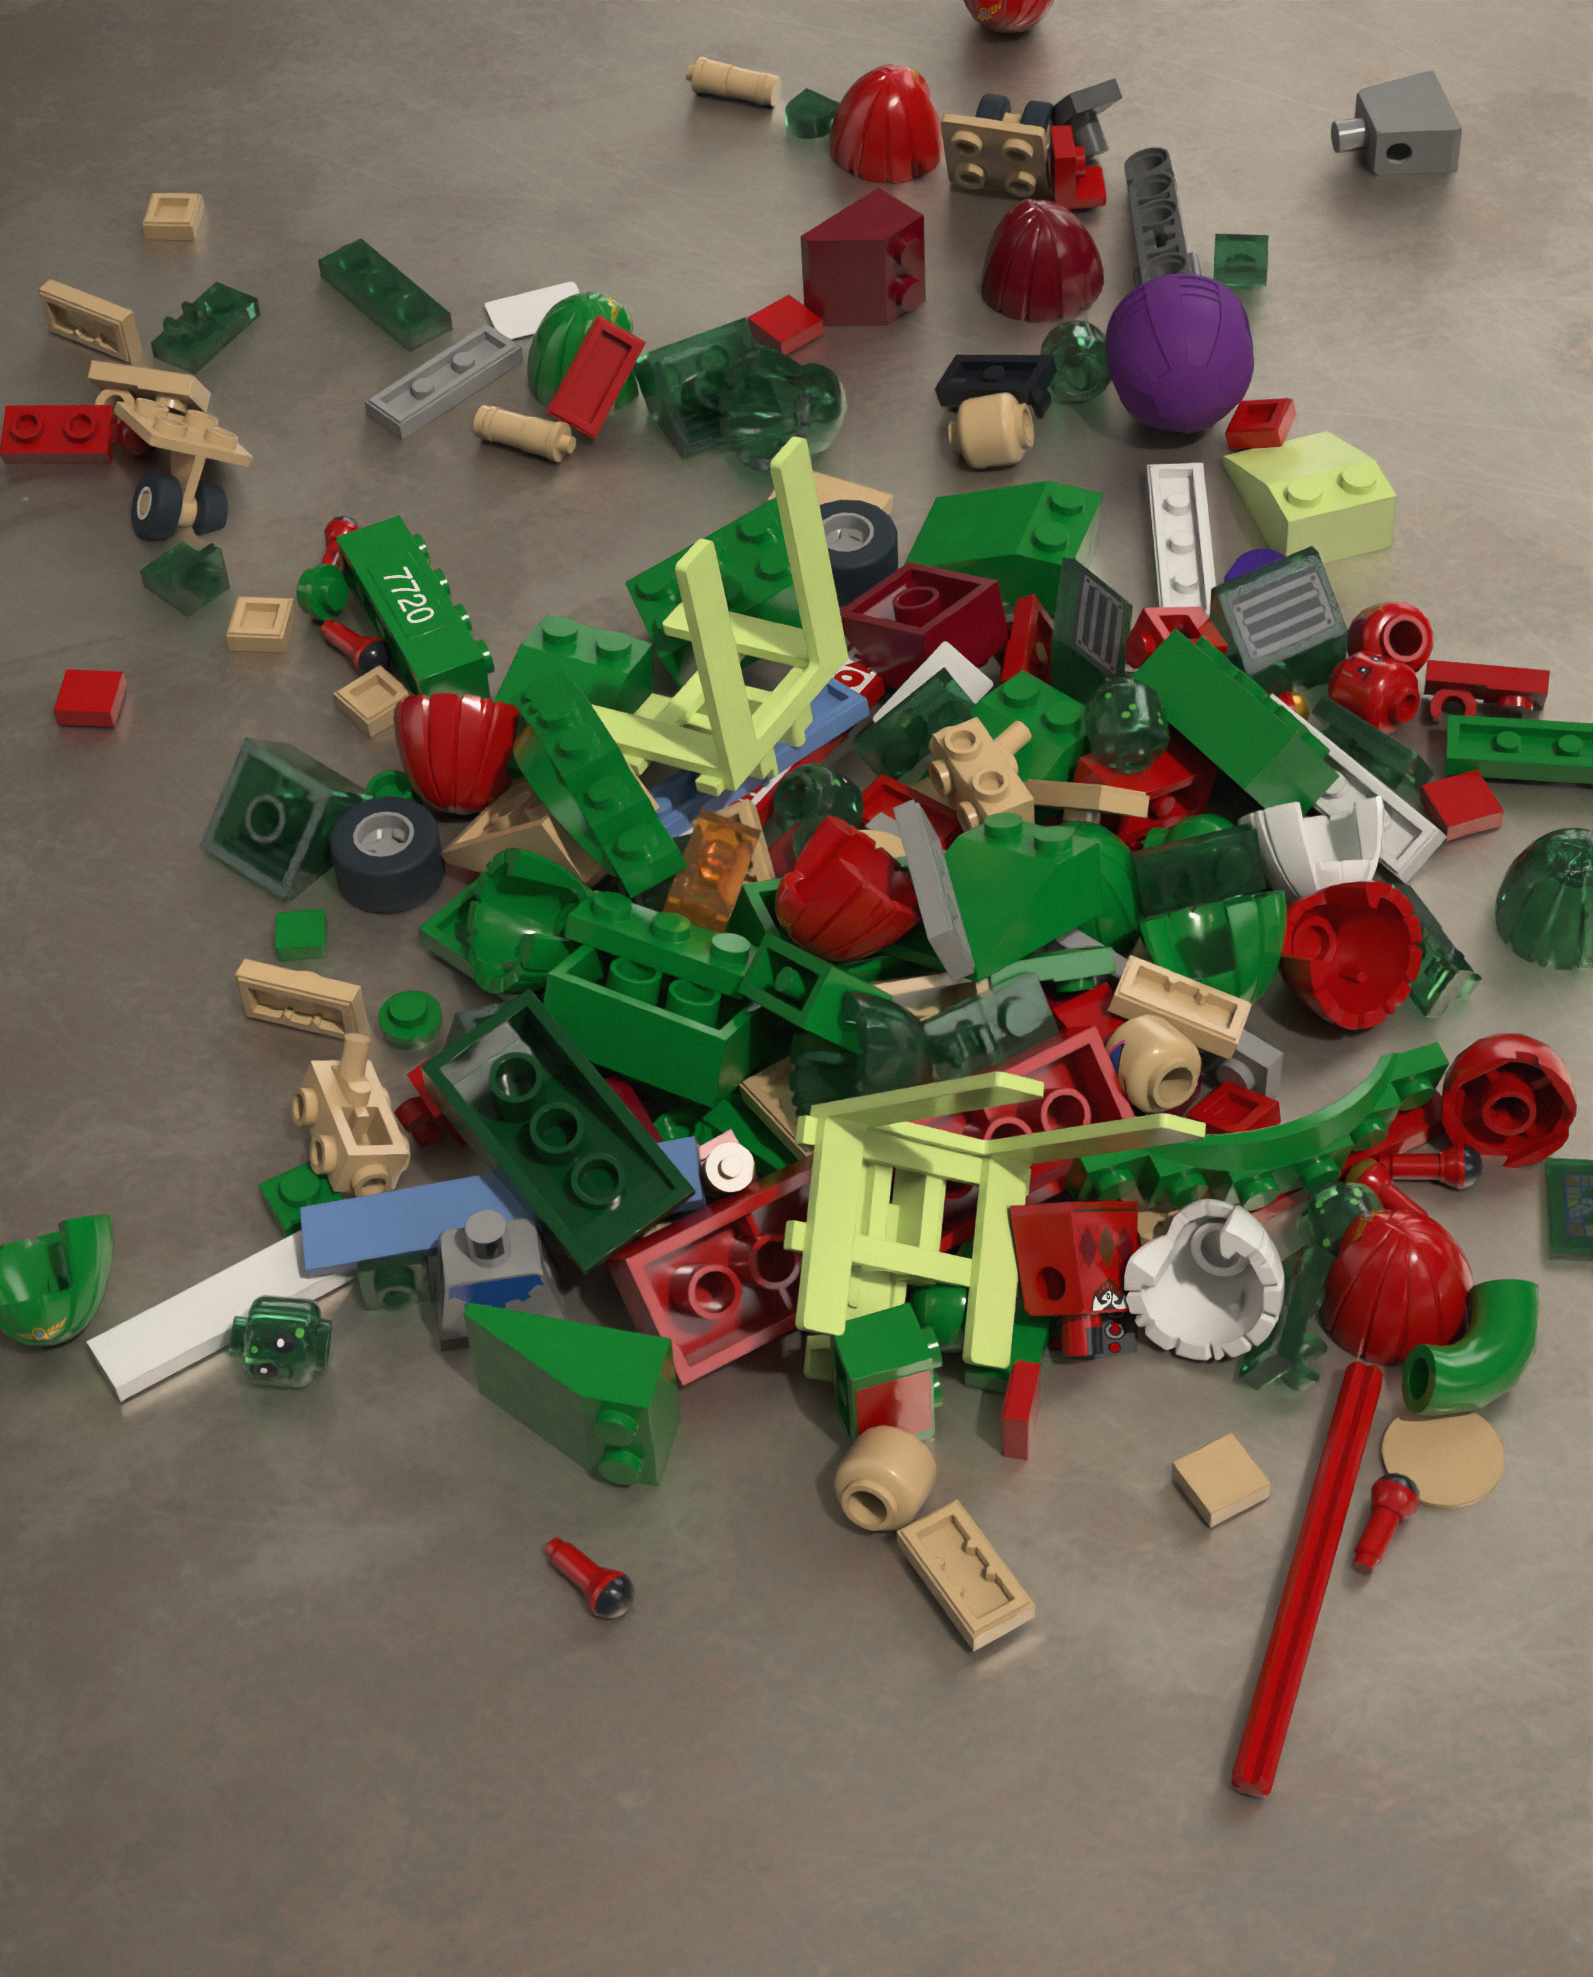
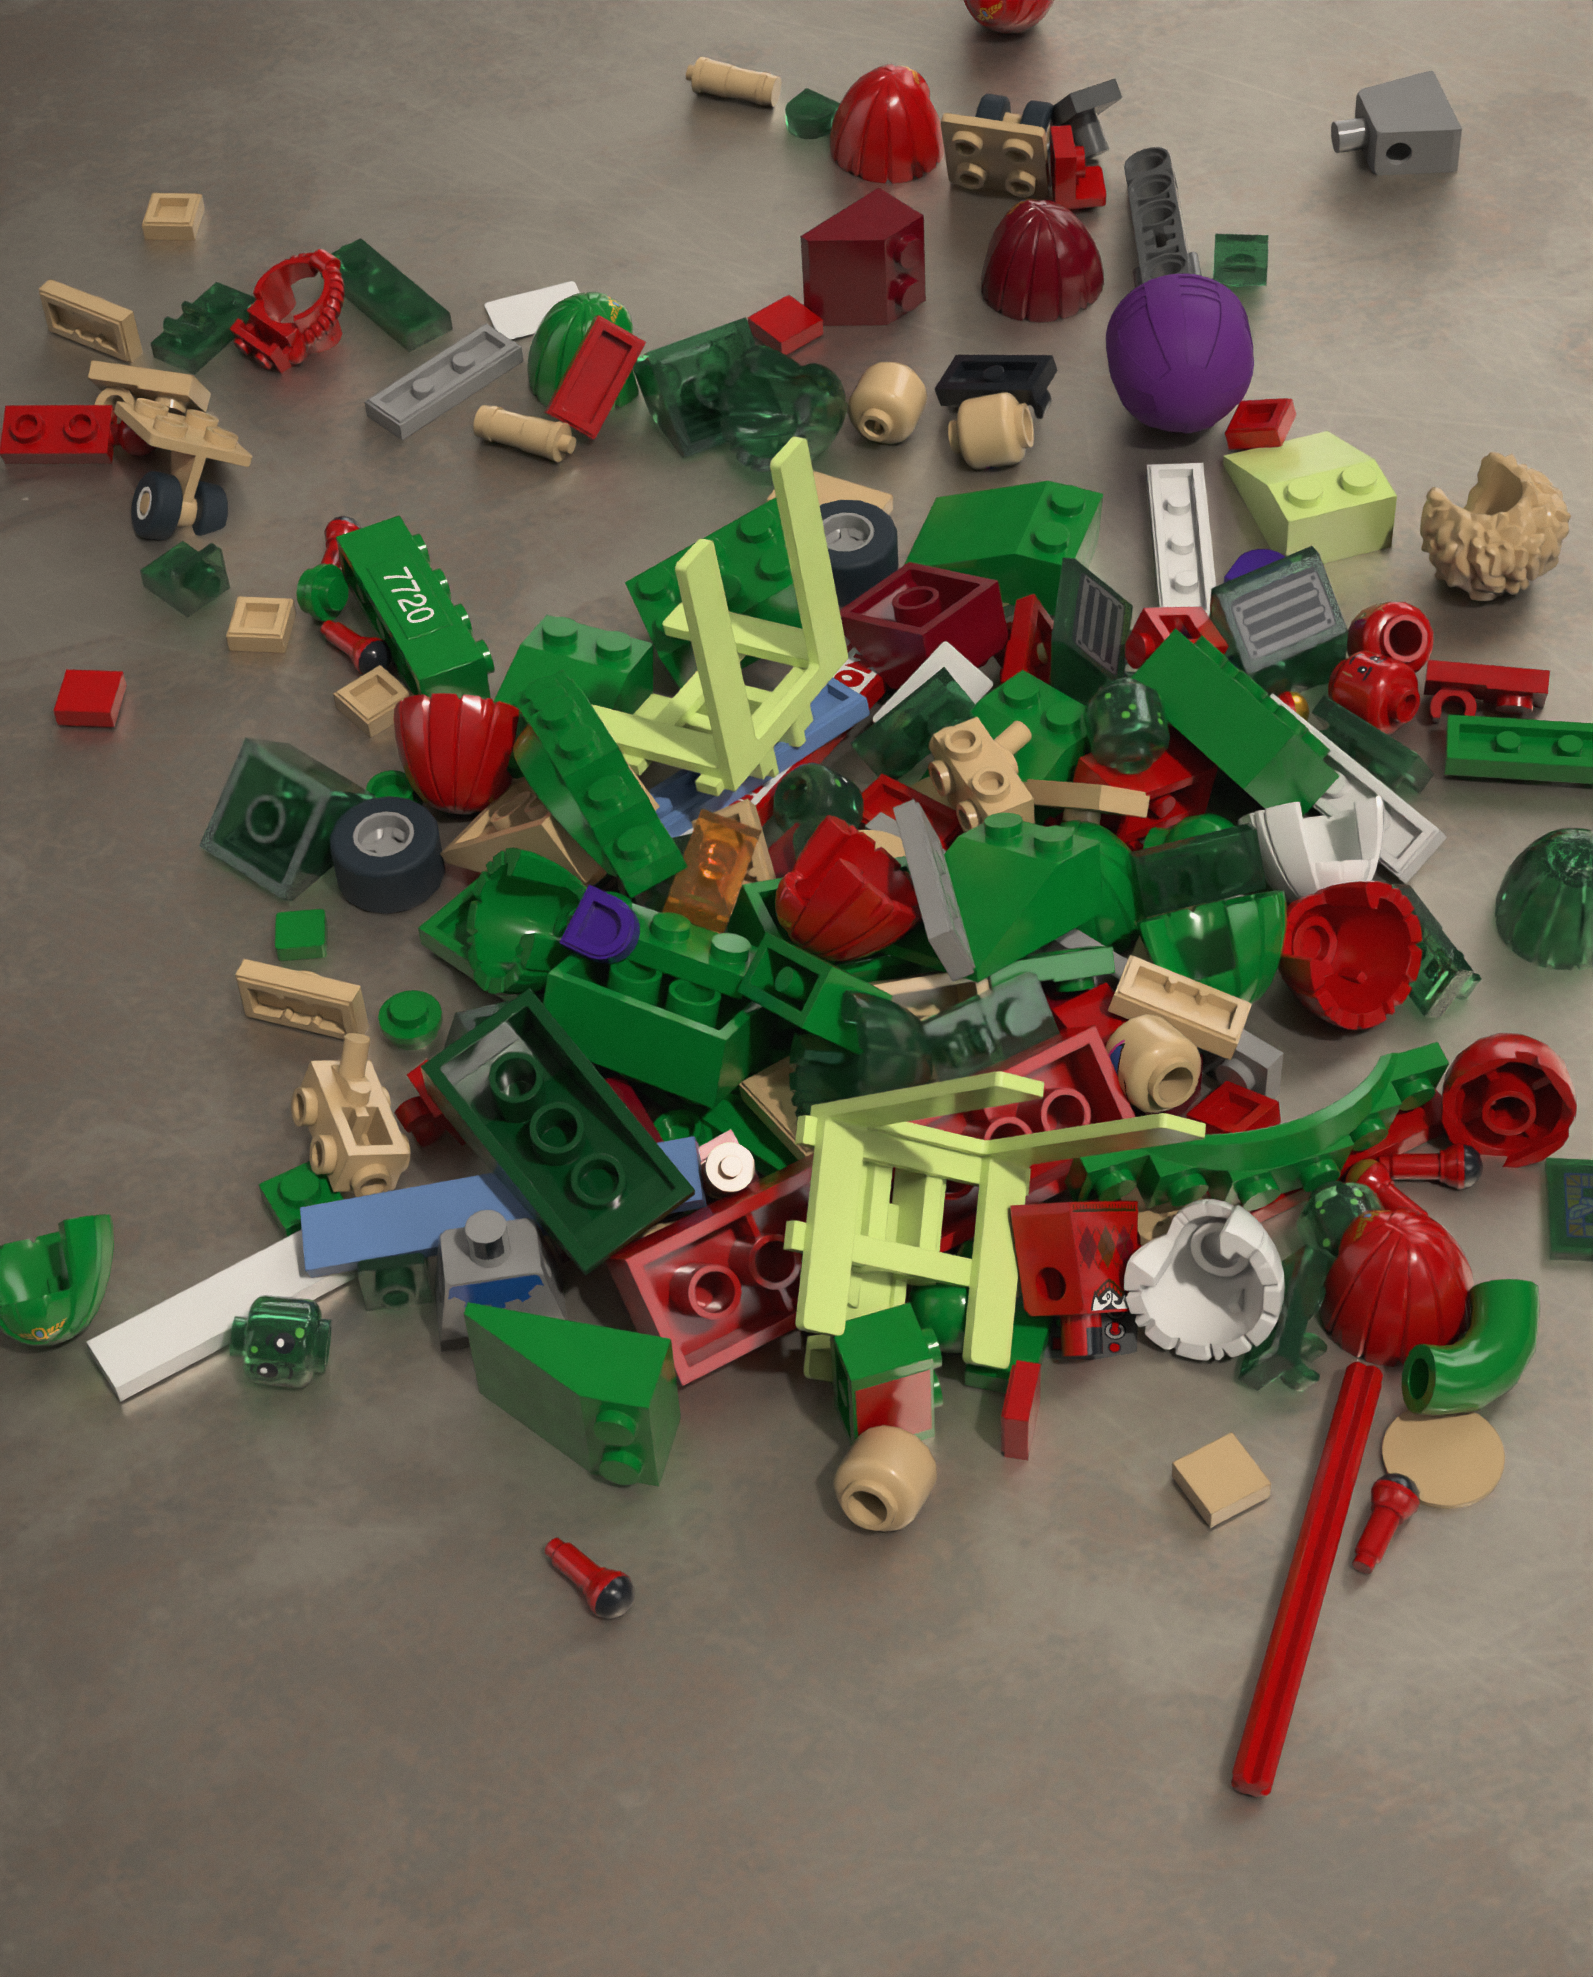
tan plate [896,1499,1035,1652] -> none
clear green head [1040,320,1112,402] -> none
red tile [1420,769,1504,842] -> none
none -> red piece [229,249,345,373]
none -> dark purple tile [559,885,640,964]
none -> tan head [847,362,927,444]
none -> tan hair [1420,452,1571,601]

